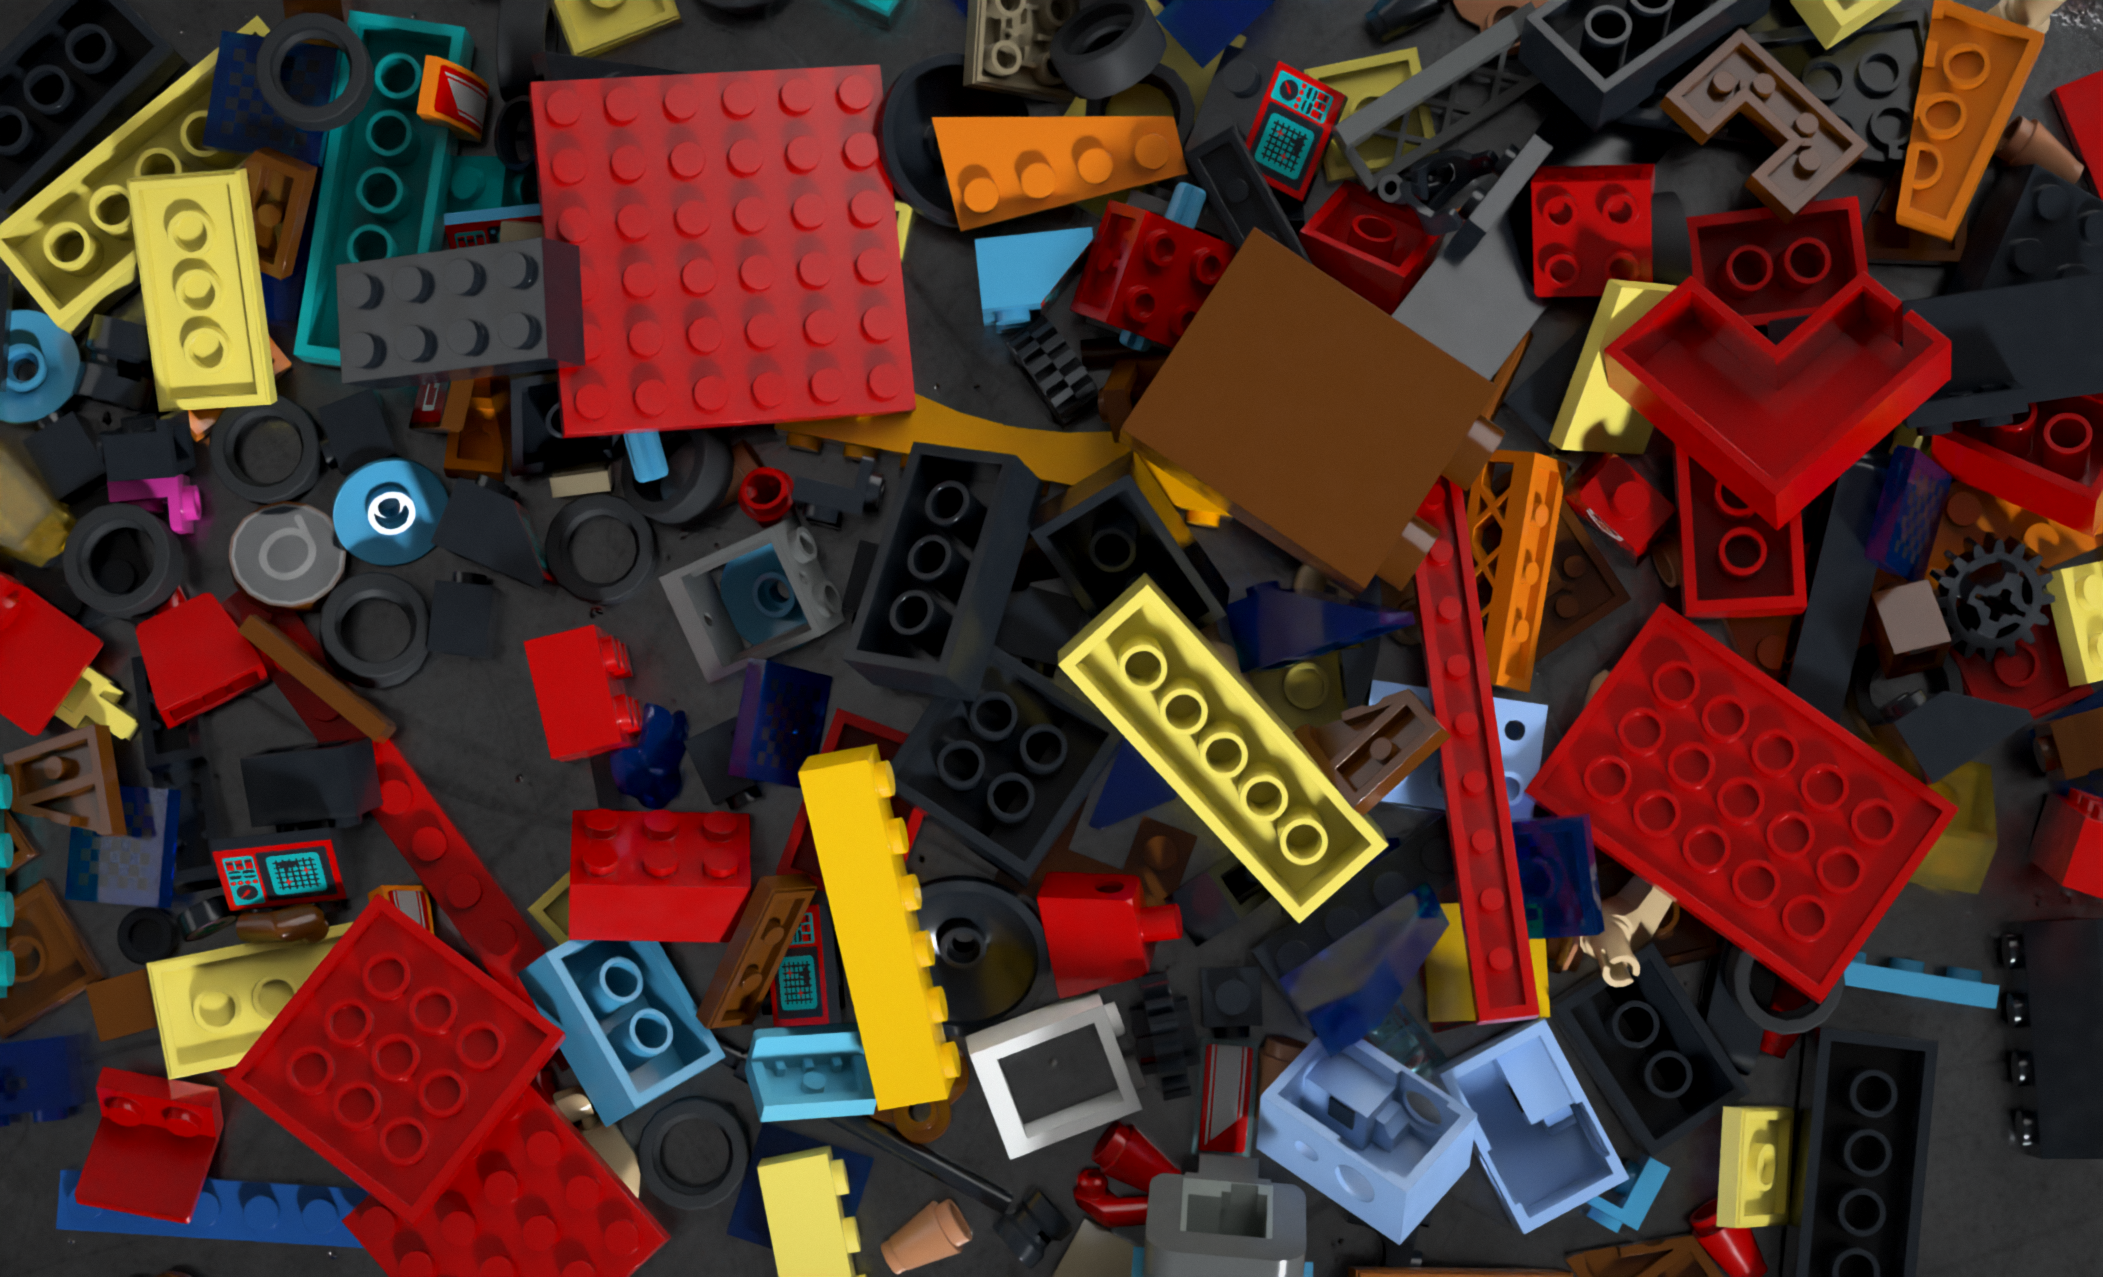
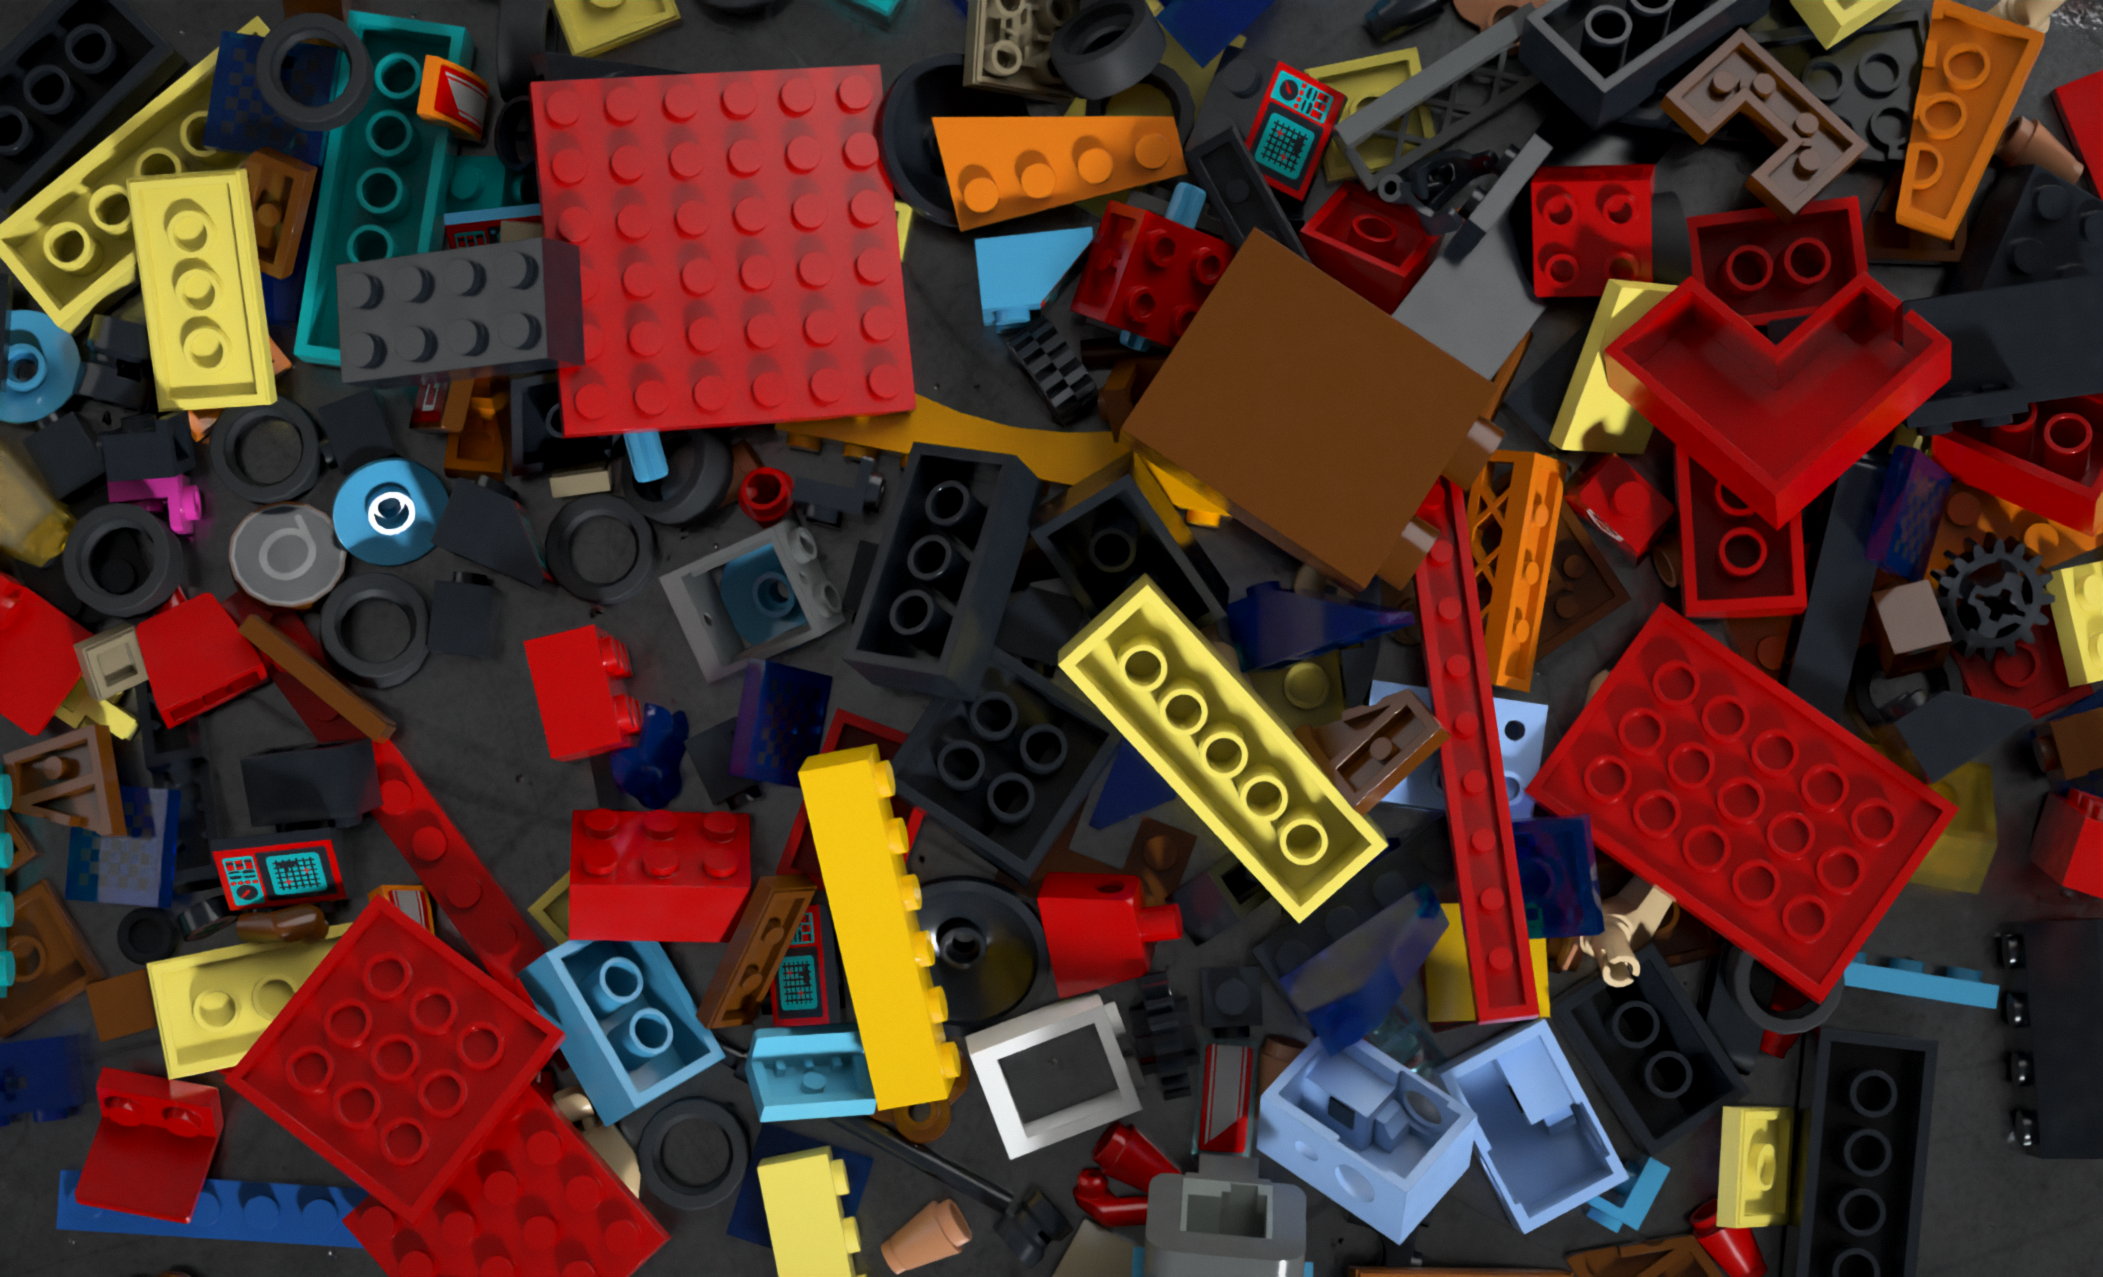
none -> dark tan tile [73,622,149,702]

